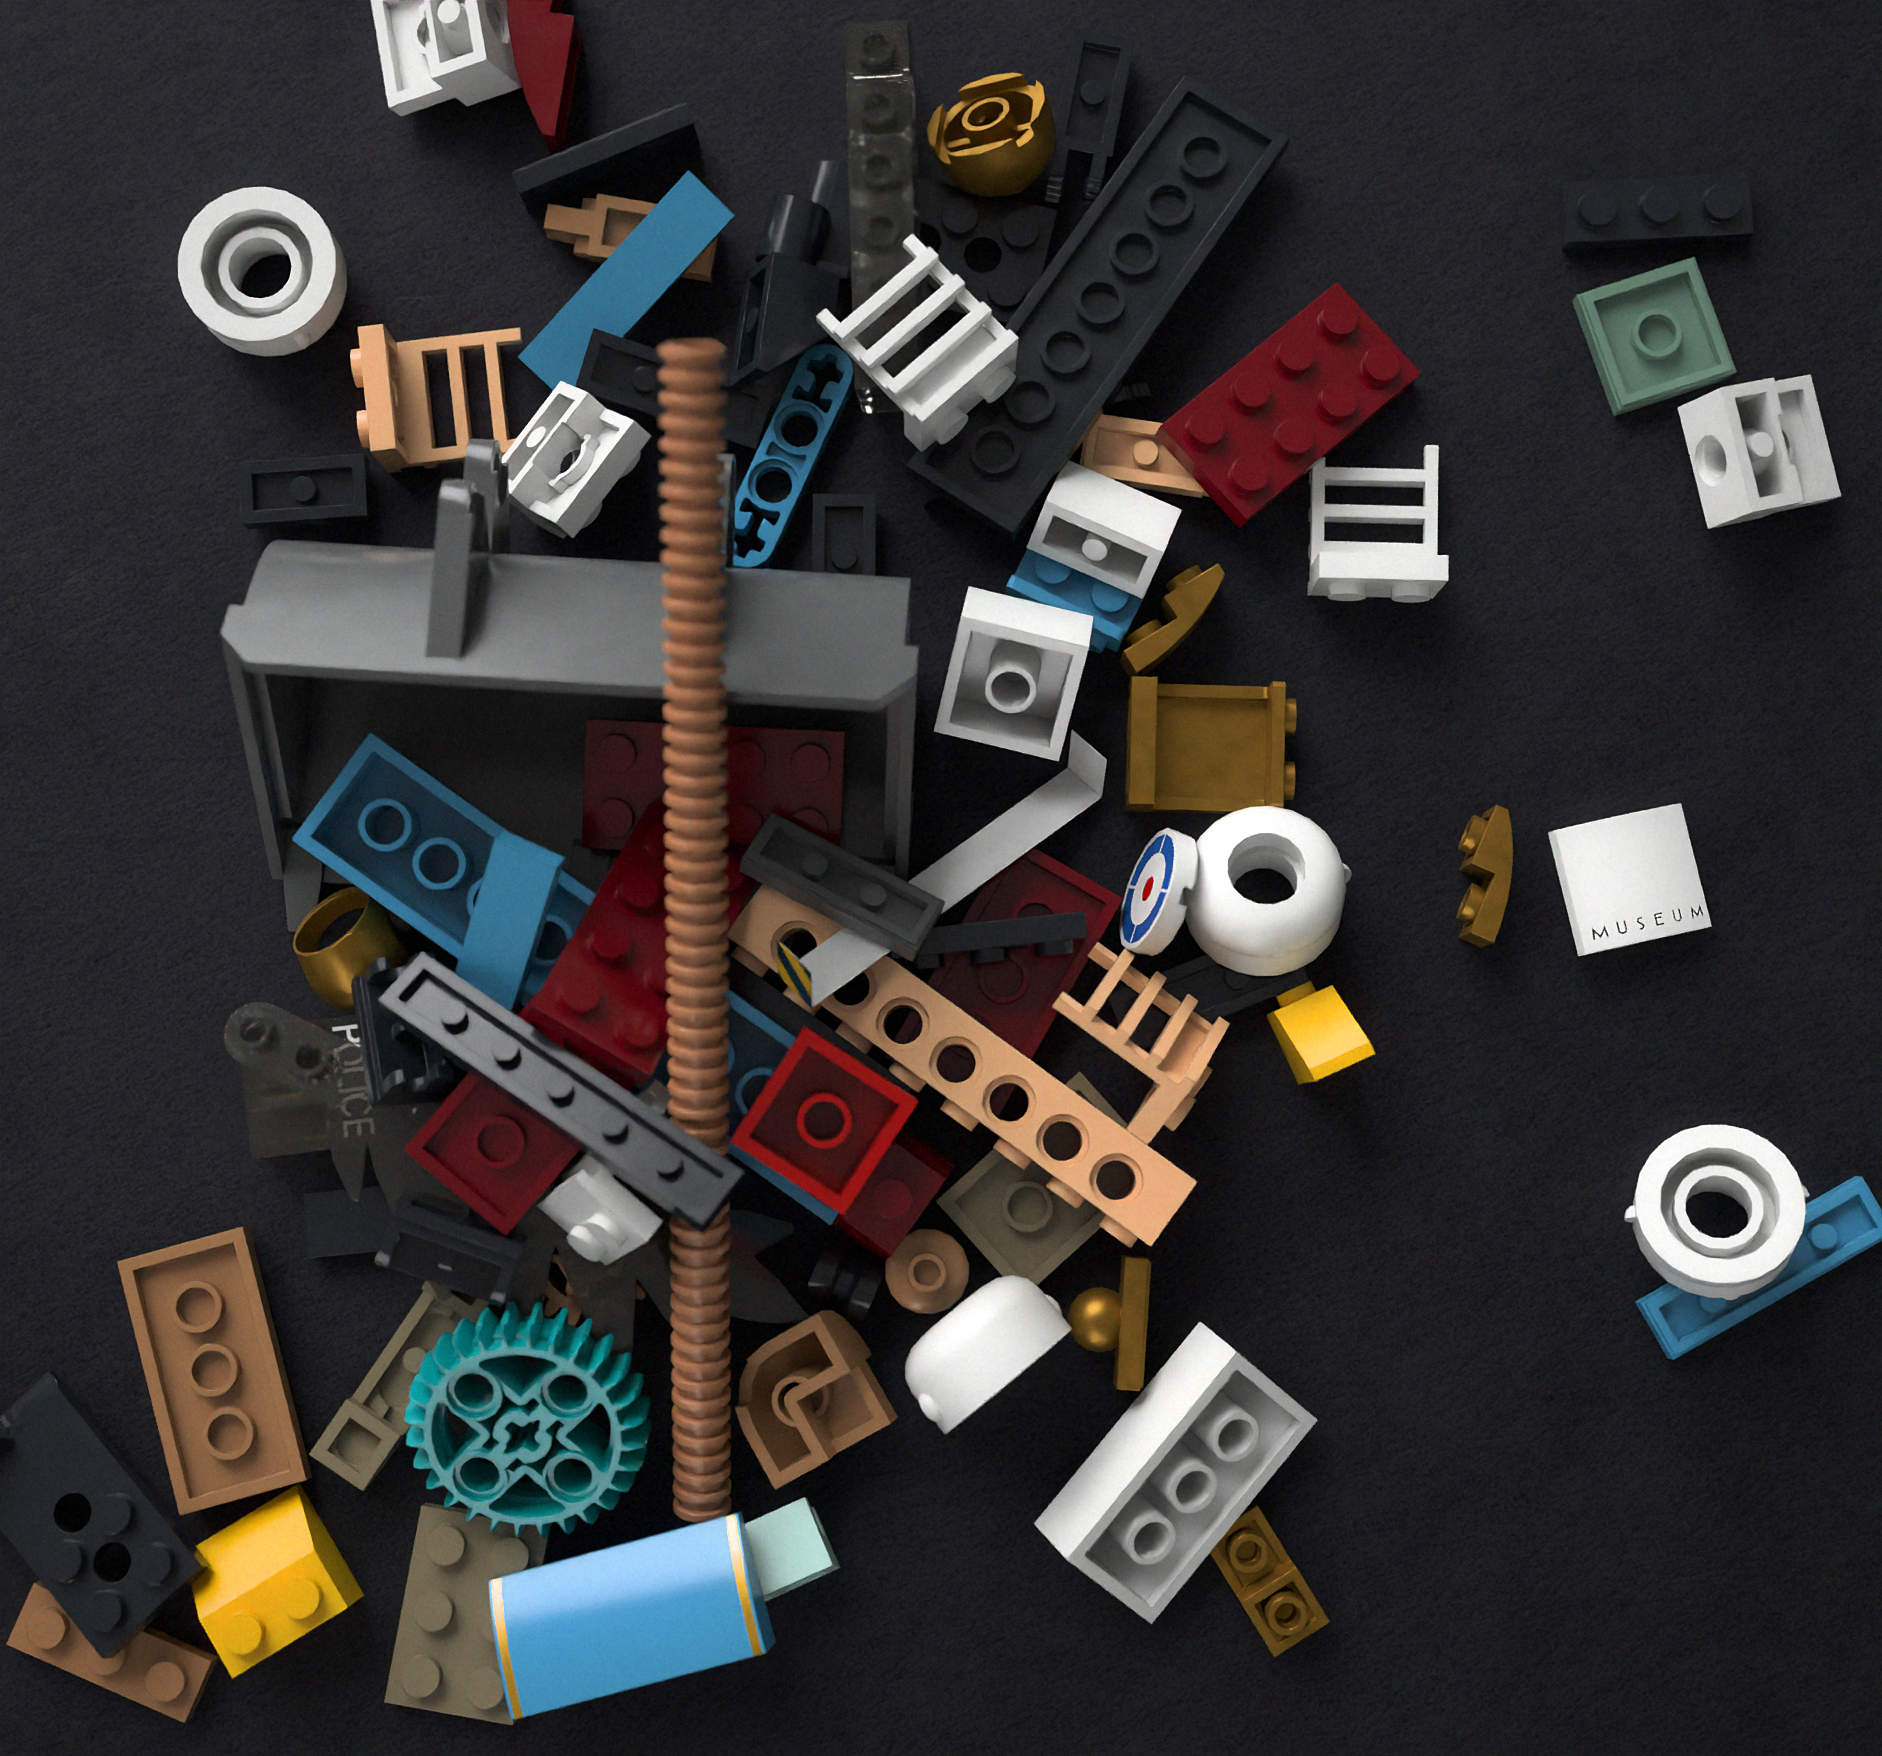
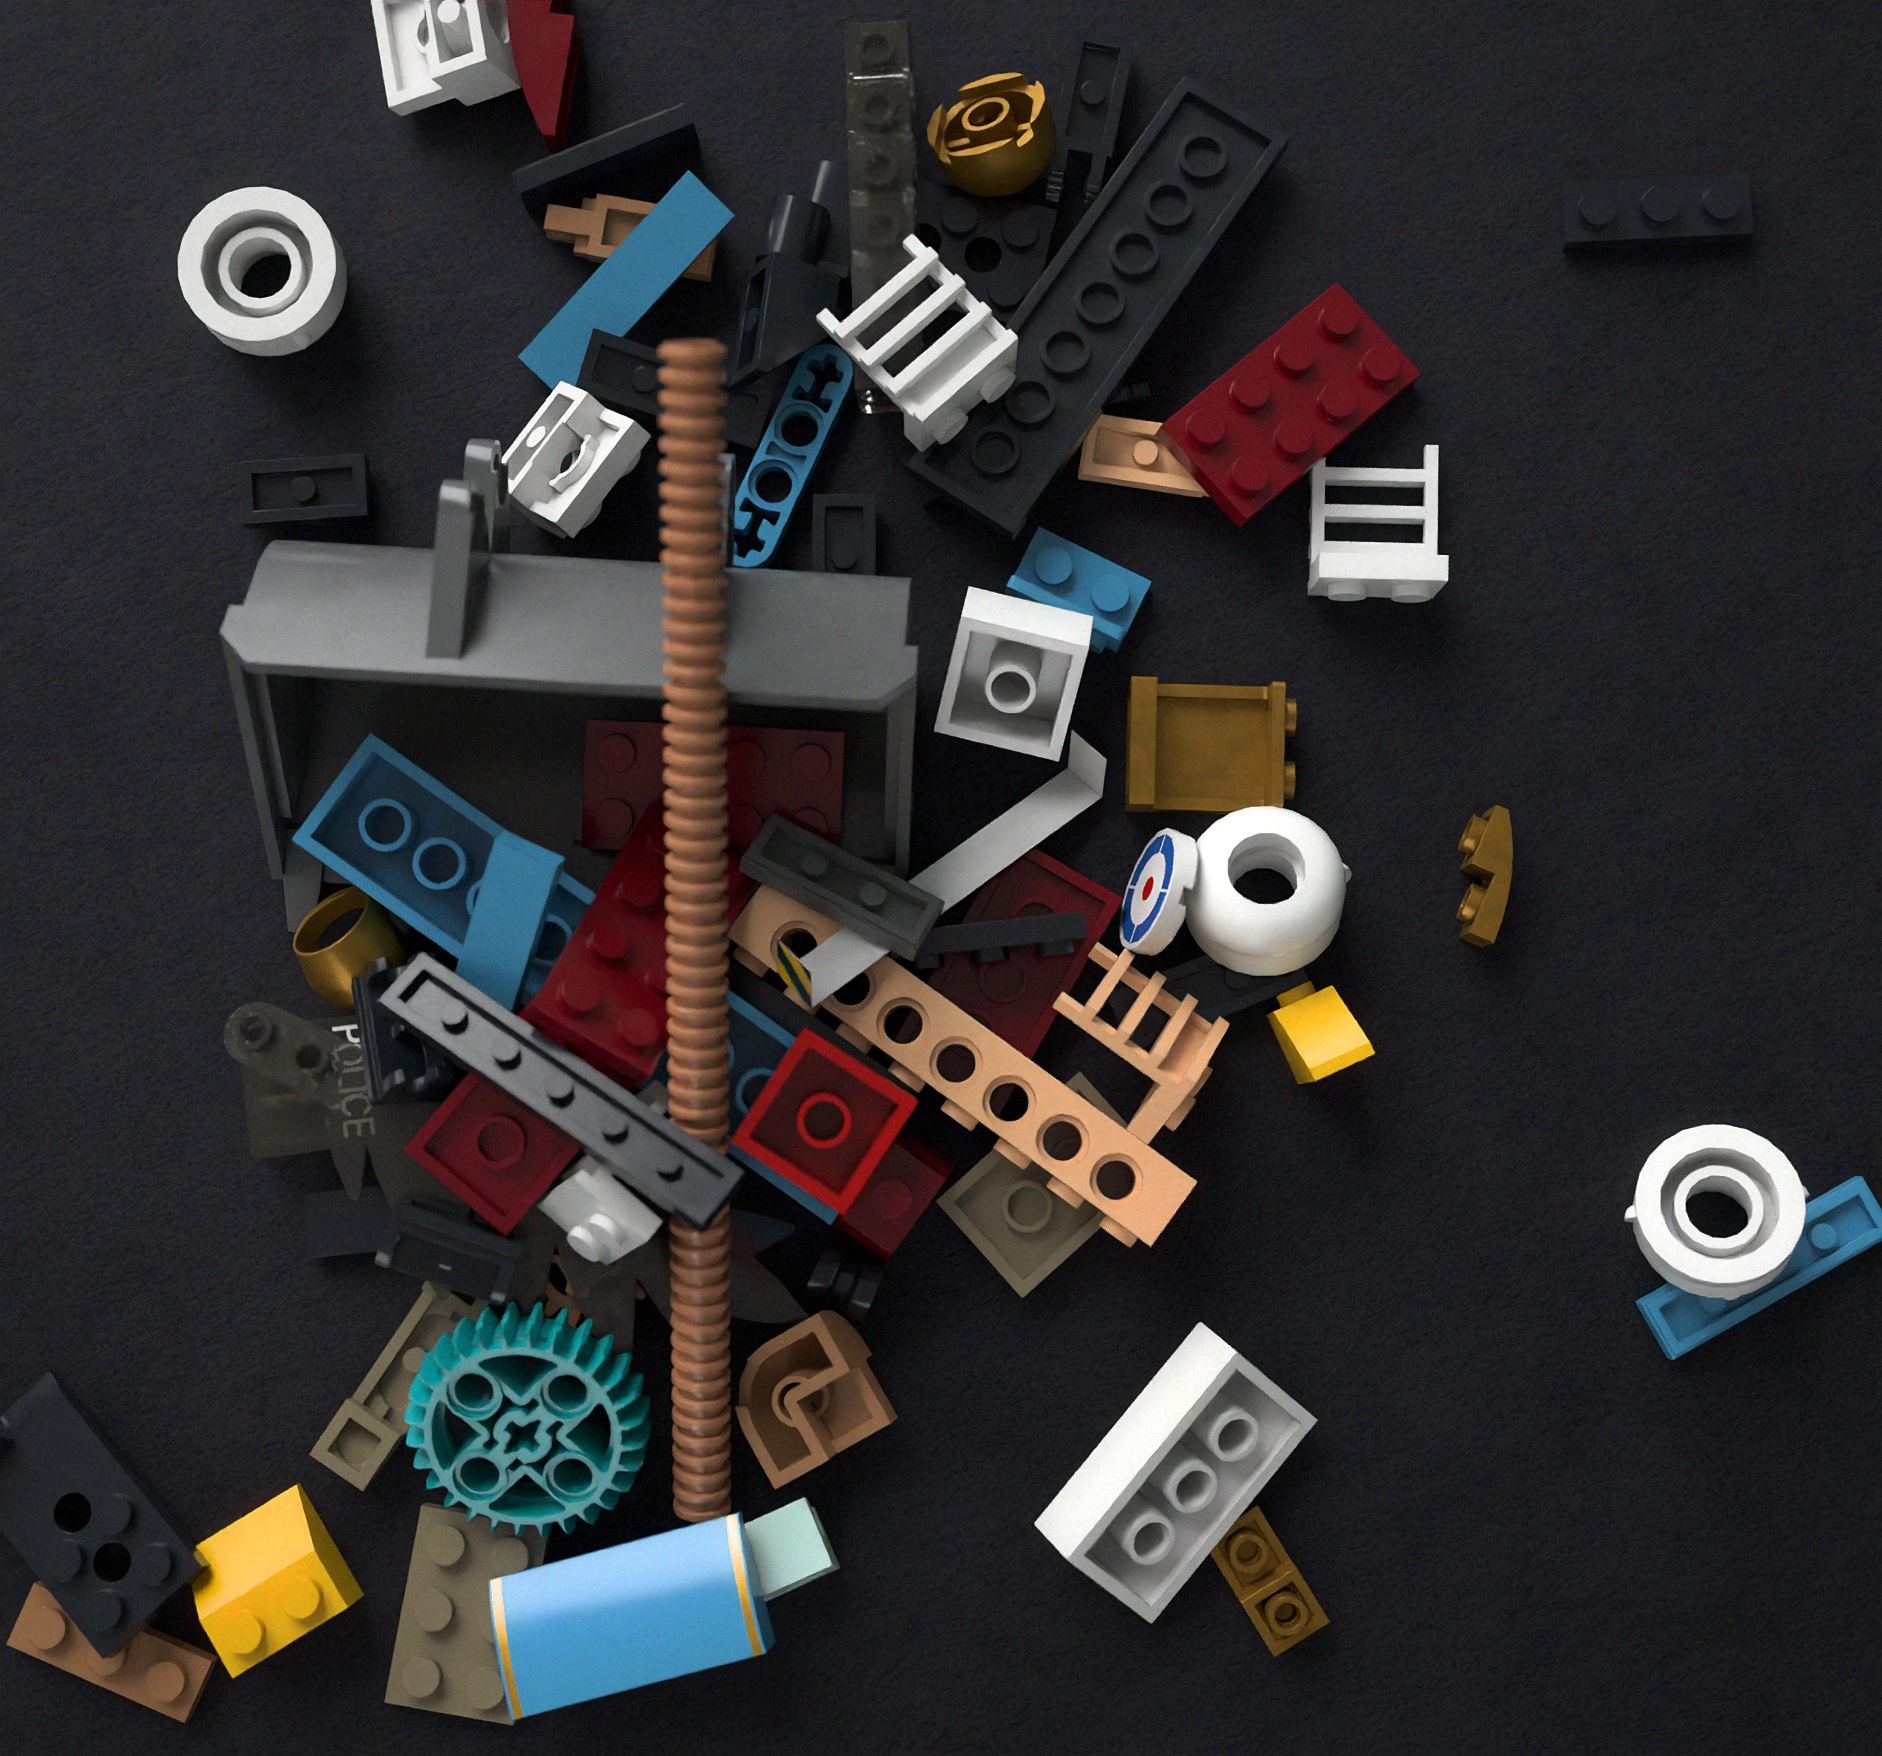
medium nougat plate [117,1226,312,1515] -> none
light nougat plate [350,324,523,473] -> none
medium nougat head [885,1228,969,1314] -> none
white piece [905,1275,1072,1434] -> none
white brick [1026,460,1182,599] -> none
pearl gold tile [1067,1255,1151,1391] -> none
pearl gold slope [1120,564,1225,679] -> none
white slope [1548,803,1712,956] -> none
sand green tile [1572,257,1737,416] -> none
white brick [1678,374,1841,529] -> none

